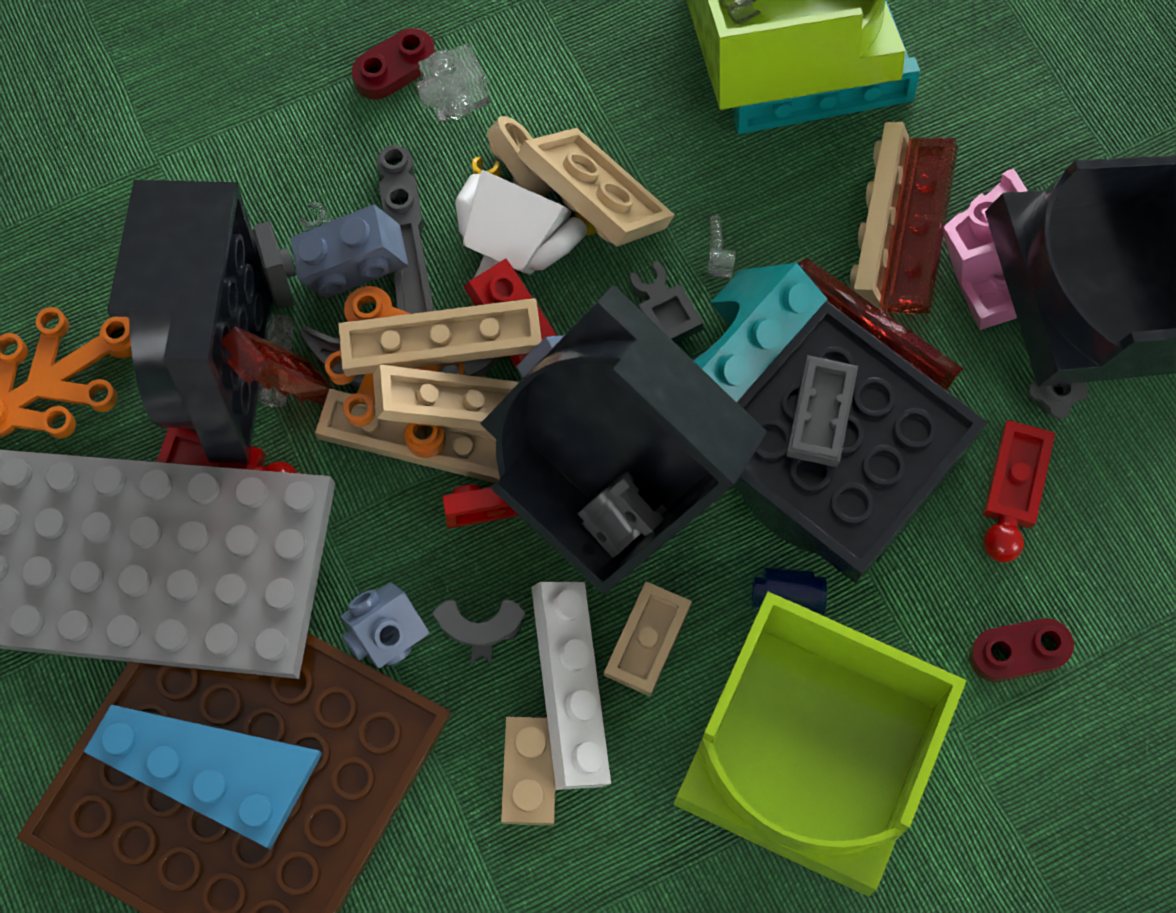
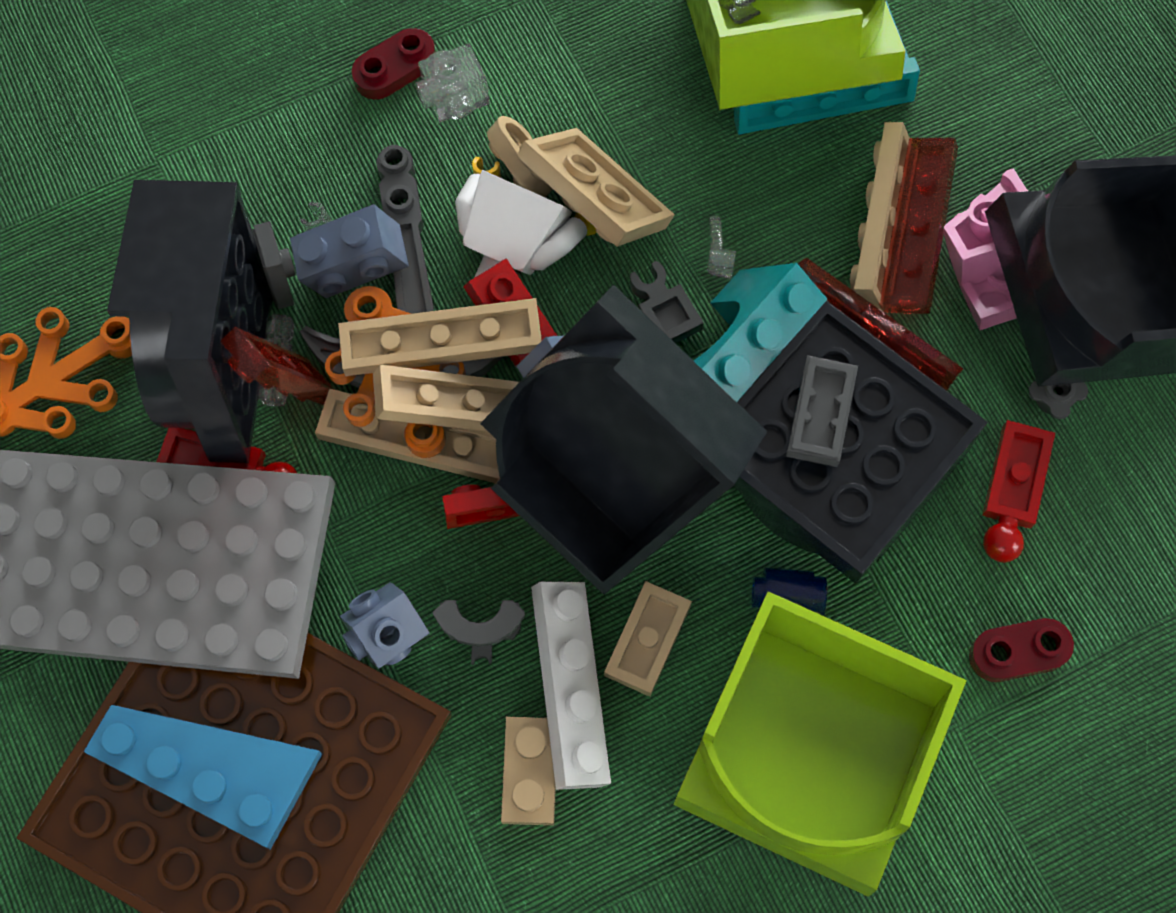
dark grey piece [578,472,667,558] -> none

